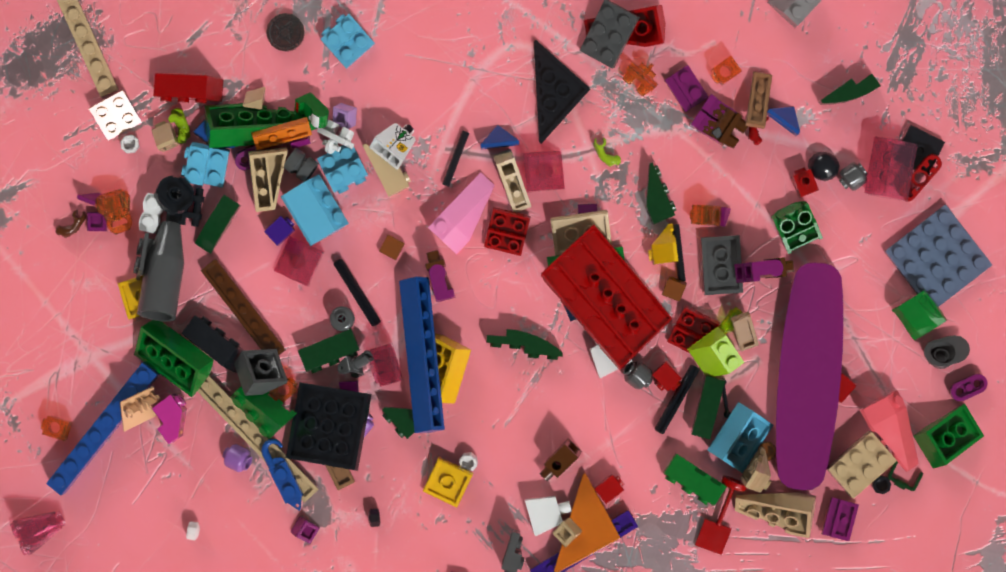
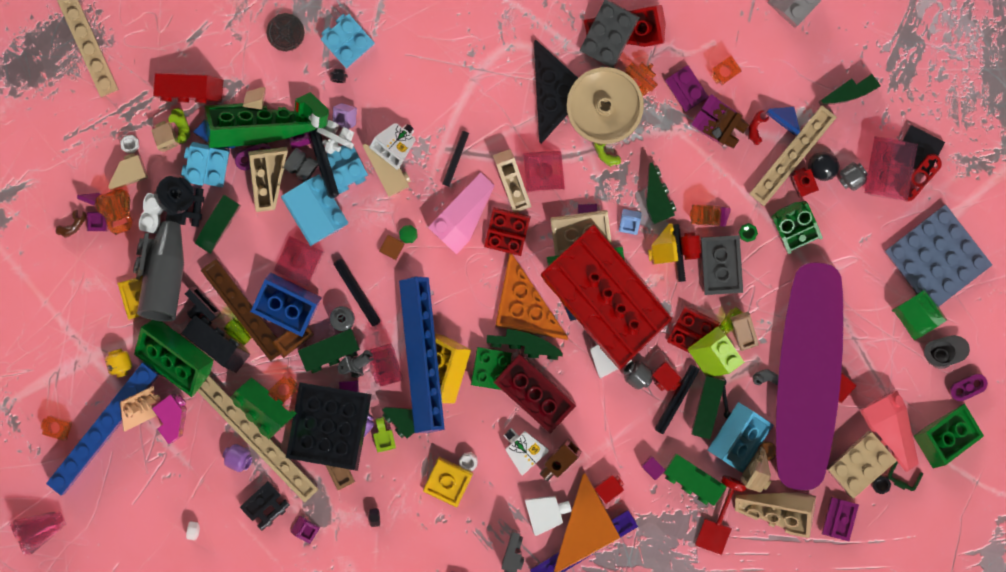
hinge [89,90,141,140] -> none
dark grey slope [234,349,288,396] -> none
orange tile [251,117,312,150] -> none
blue plate [261,439,304,511] -> none
dark purple brick [264,216,295,246] -> none
magenta hips [425,250,456,302] -> none
blue slope [481,125,519,150] -> none
tan slope [553,518,582,547] -> none
dark orange tile [662,276,687,302] -> none
magenta hips [734,257,794,283] -> none
medium nougat tile [745,72,772,129] -> none
none -> yellow head [105,348,133,378]
none -> tan slope [108,153,148,191]
none -> black tile [185,286,221,321]
none -> clear neon green cone [223,317,252,345]
none -> black plate [240,481,290,531]
none -> blue slope [250,272,322,337]
none -> dark orange tile [272,327,314,358]
none -> black axle [309,129,339,199]
none -> black plate [329,69,348,83]
none -> lime plate [373,417,396,453]
none -> green tile [399,225,418,244]
none -> green hinge [471,347,512,390]
none -> dark red slope [494,352,576,434]
none -> orange tile [495,254,568,340]
none -> white torso [503,428,549,476]
none -> tan dish [567,67,644,145]
none -> light blue slope [619,209,642,235]
none -> magenta slope [641,456,665,480]
none -> red brick [680,232,701,260]
none -> green tile [738,223,758,242]
none -> tan plate [749,105,837,206]
none -> dark grey arm [753,369,779,385]

